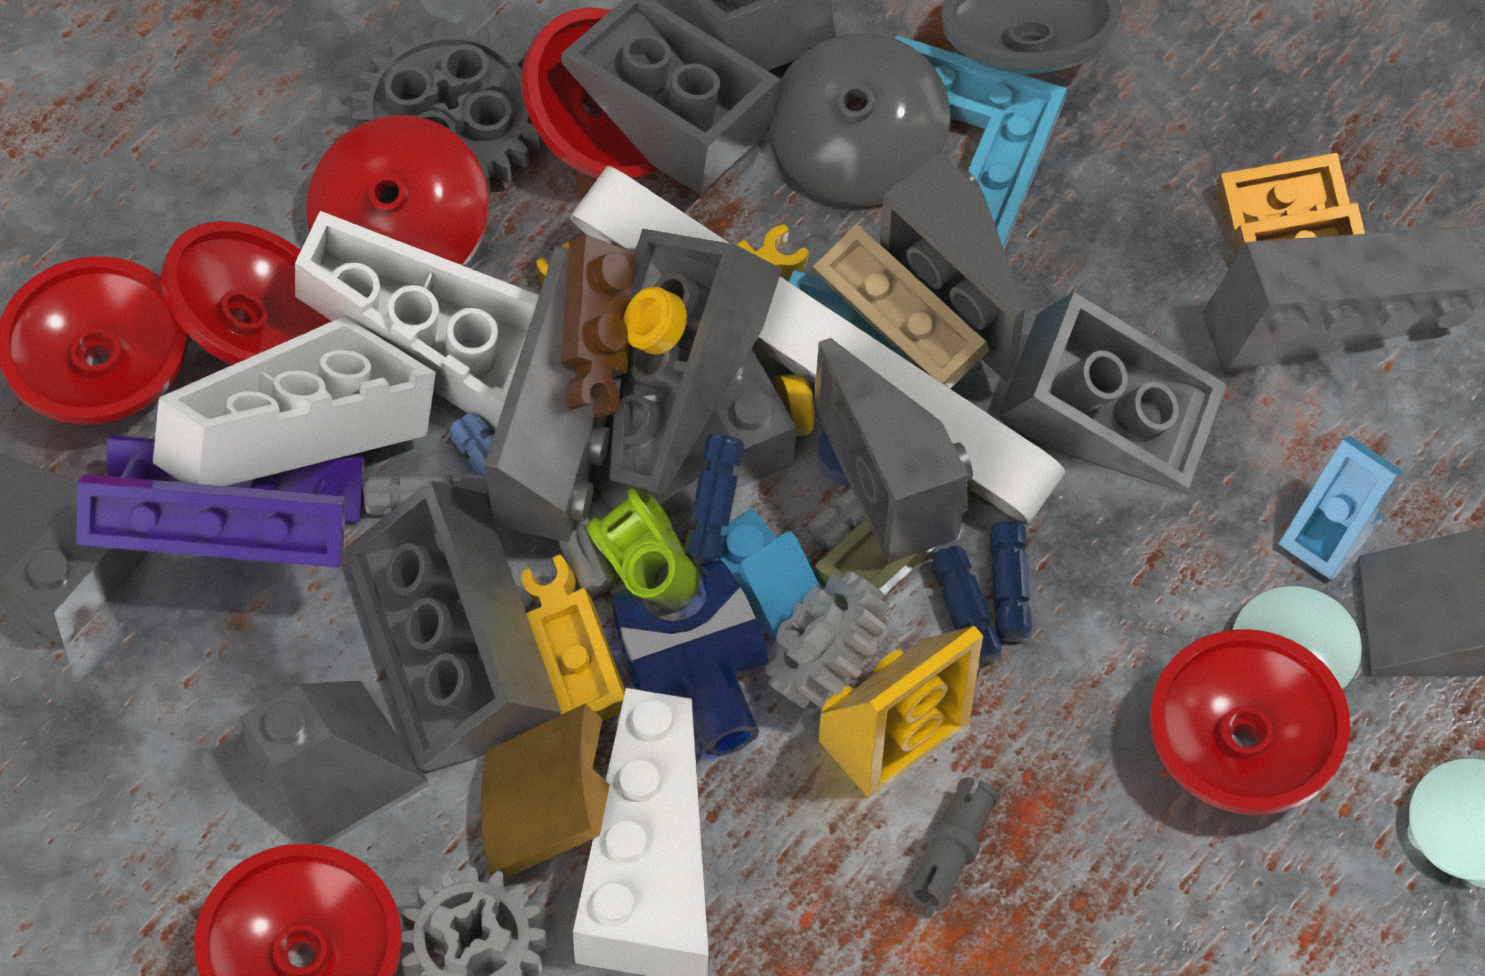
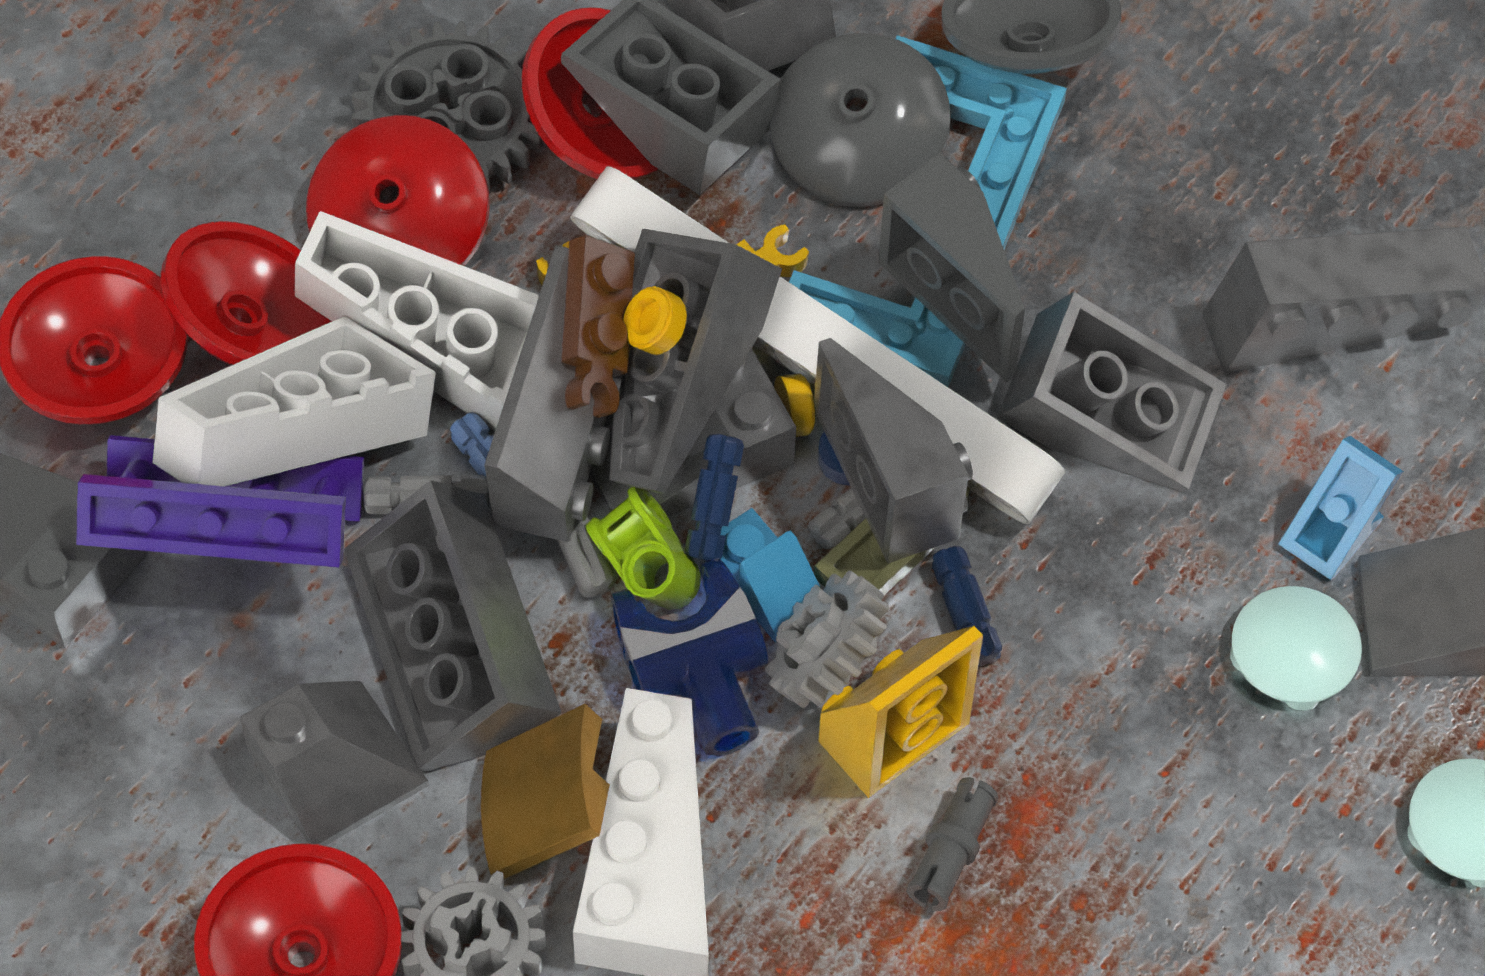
yellow plate [521,555,625,721] -> none
tan plate [812,224,990,389] -> none
dark blue axle [990,520,1032,642] -> none
red dish [1150,629,1351,815] -> none
slope [1216,153,1365,254] -> none

